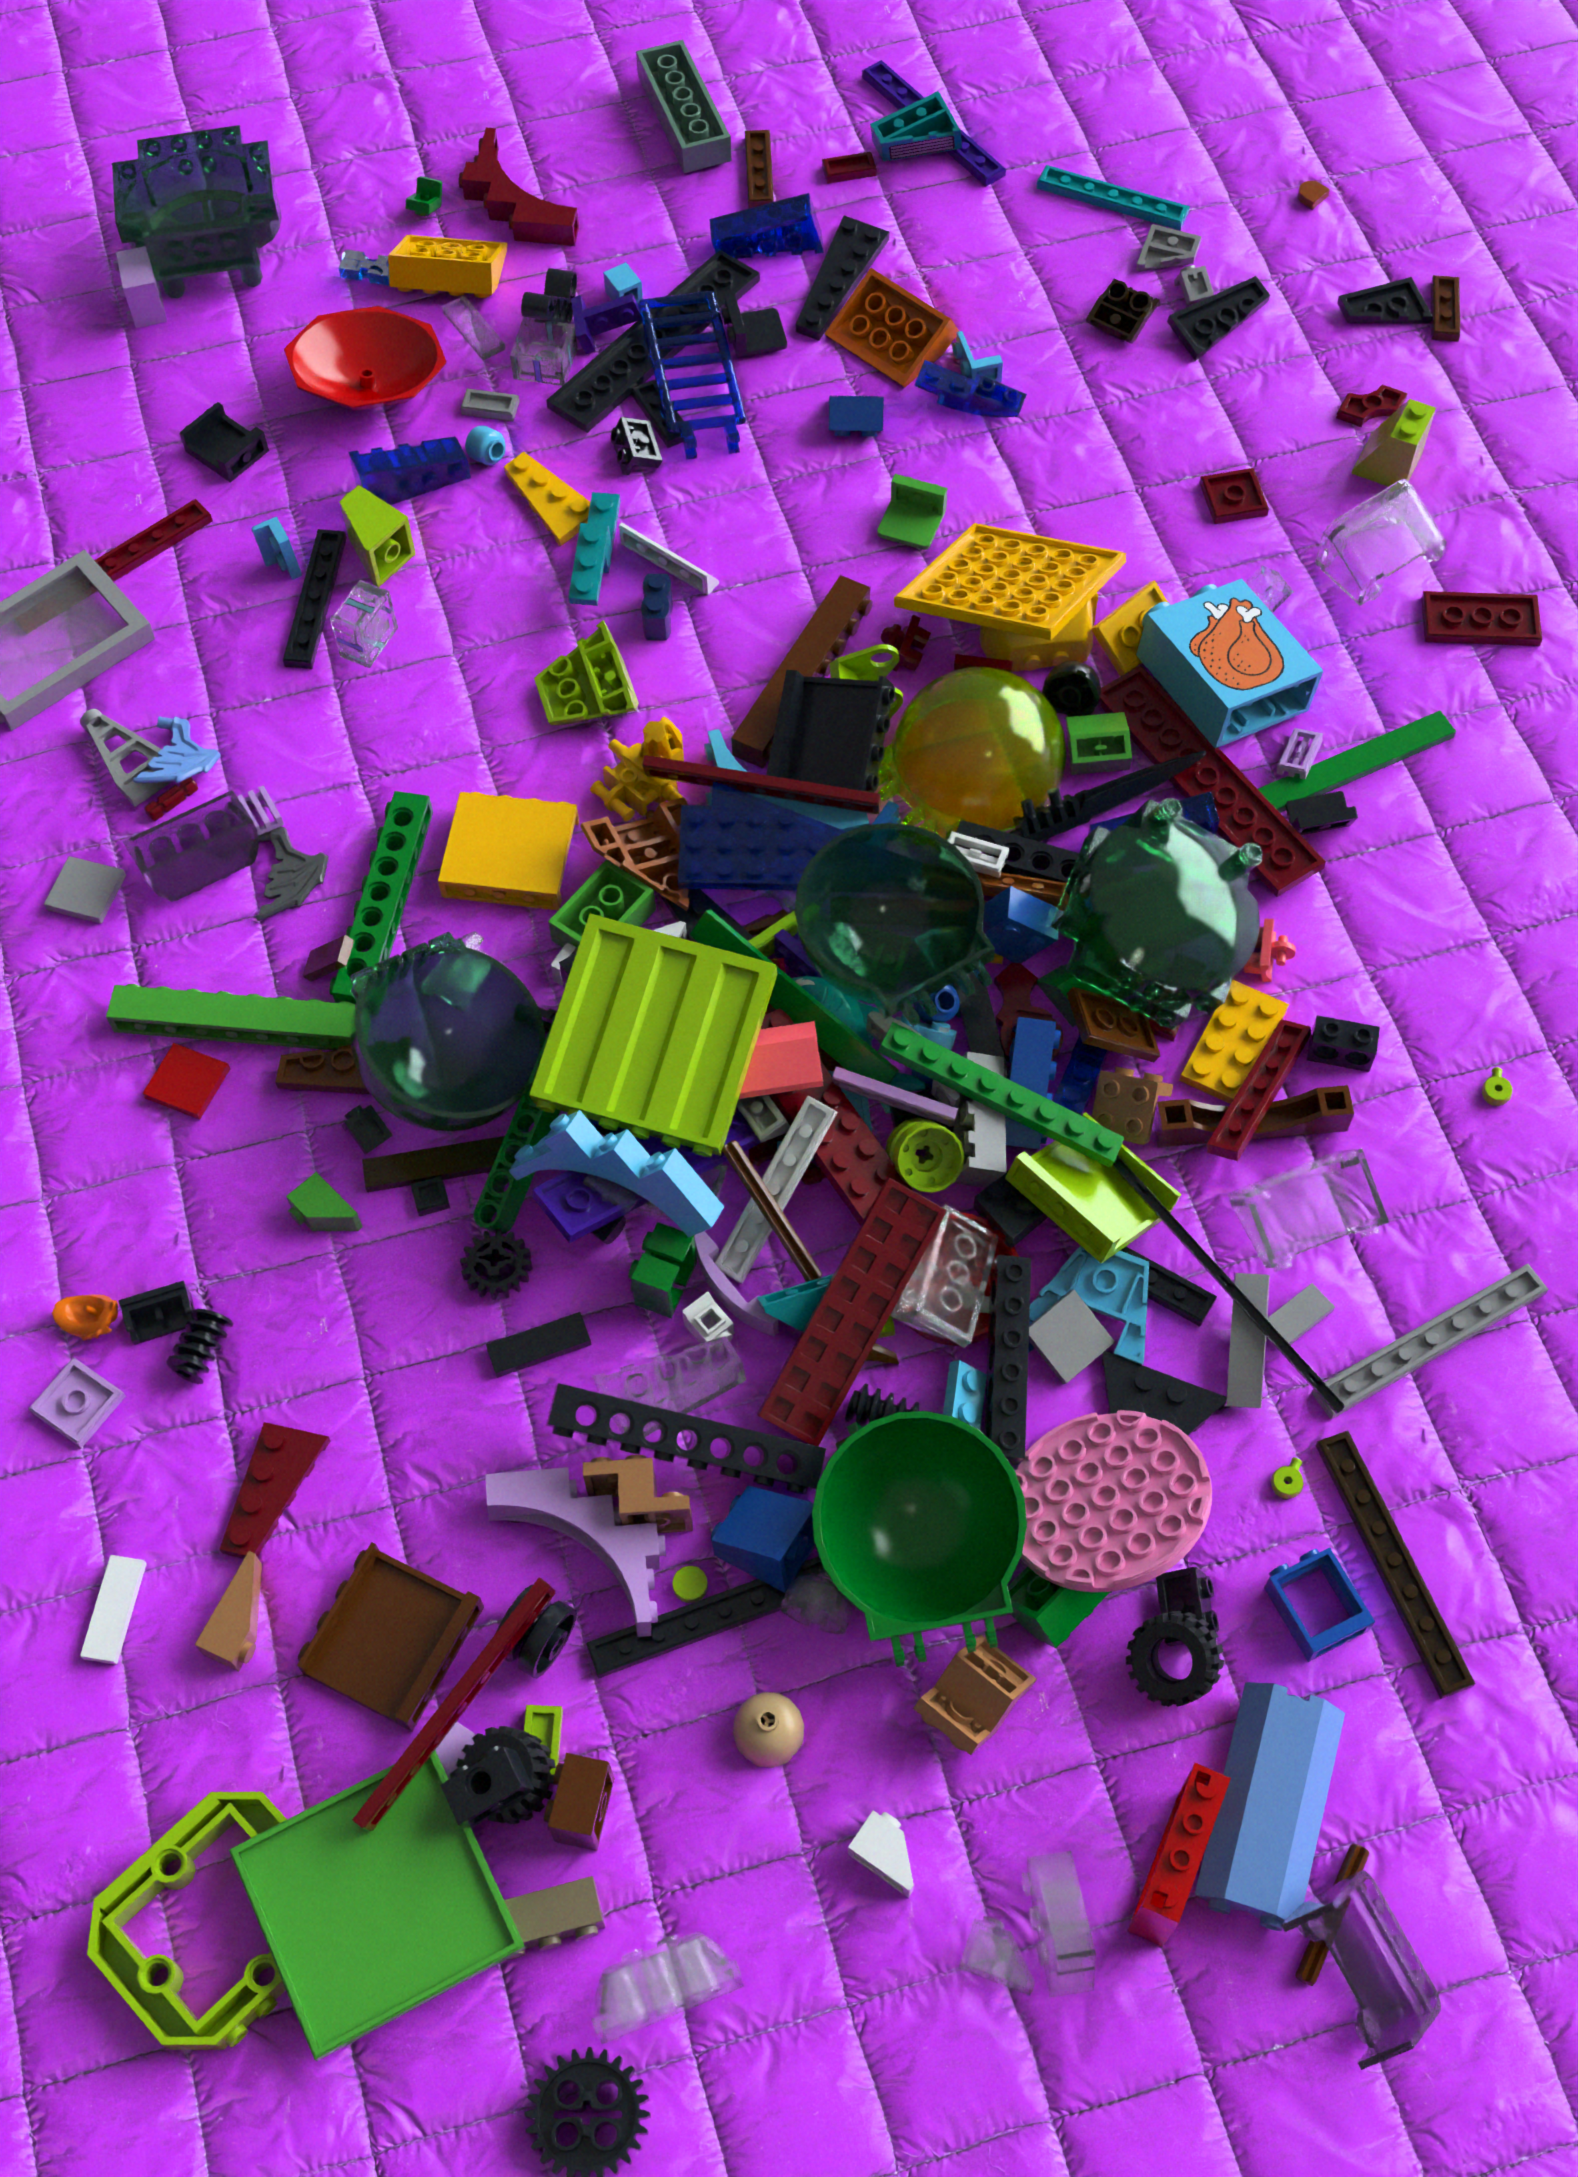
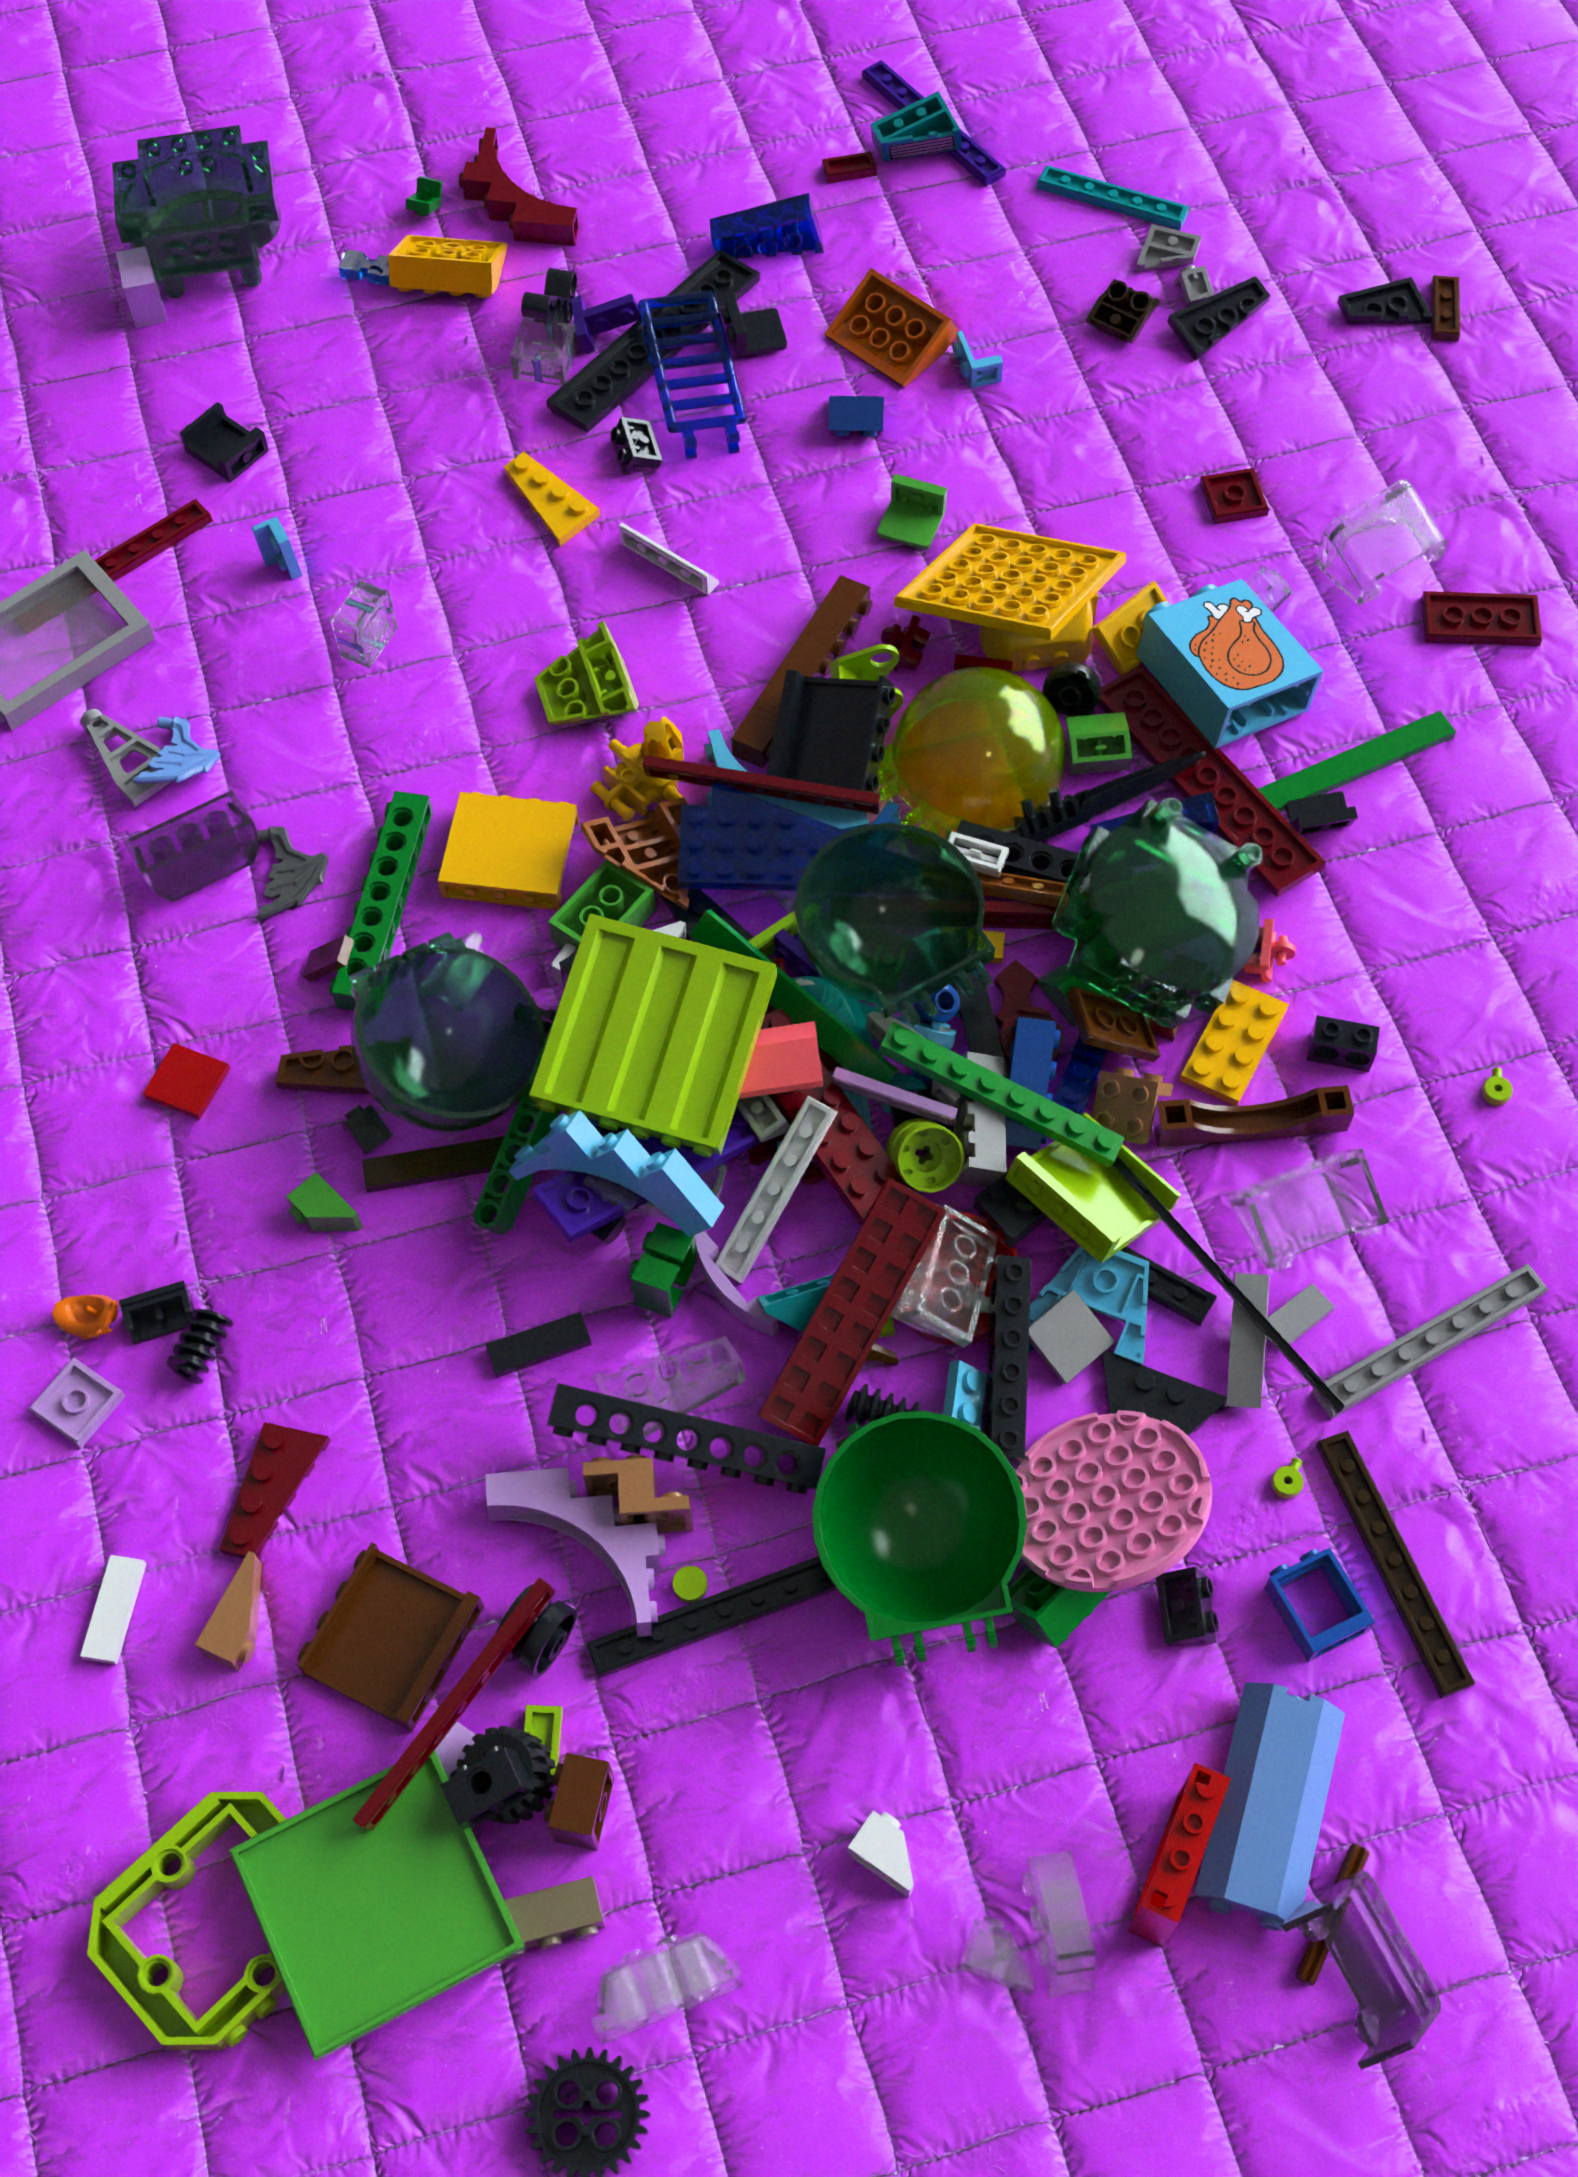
light grey tile [44,856,126,924] -> none
bright green brick [106,984,363,1051] -> none
dark red axle [144,777,198,821] -> none
lavender tile [236,785,284,836] -> none
black tile [283,529,347,669] -> none
red piece [284,306,447,411] -> none
lime slope [339,485,416,588] -> none
clear blue wedge [348,436,471,505] -> none
black tile [410,1176,450,1217] -> none
clear tile [442,296,506,360] -> none
light grey tile [460,388,520,421] -> none
black gear [460,1229,533,1300] -> none
medium azure head [465,425,506,465] -> none
teal bracket [568,492,621,606] -> none
medium azure brick [603,262,643,304] -> none
black tile [632,379,692,448] -> none
brick [636,40,732,173] -> none
dark blue brick [641,574,673,640] -> none
white window [682,1291,735,1353] -> none
blue slope [711,1485,815,1593] -> none
reddish brown axle [722,1140,822,1282] -> none
tan cylinder [733,1692,804,1768] -> none
reddish brown bar [742,909,788,935] -> none
reddish brown tile [745,130,774,209] -> none
clear cylinder [780,1569,853,1634] -> none
black wing [796,215,890,341] -> none
medium nougat bracket [913,1635,1037,1755] -> none
clear blue slope [914,360,1027,418] -> none
blue brick [971,886,1060,963] -> none
black tyre [1126,1611,1224,1707] -> none
dark red plate [1207,1019,1311,1161] -> none
lavender tile [1277,728,1323,779] -> none
dark orange tile [1298,181,1330,210] -> none
dark red tile [1336,384,1408,427] -> none
slope [1352,399,1436,492] -> none

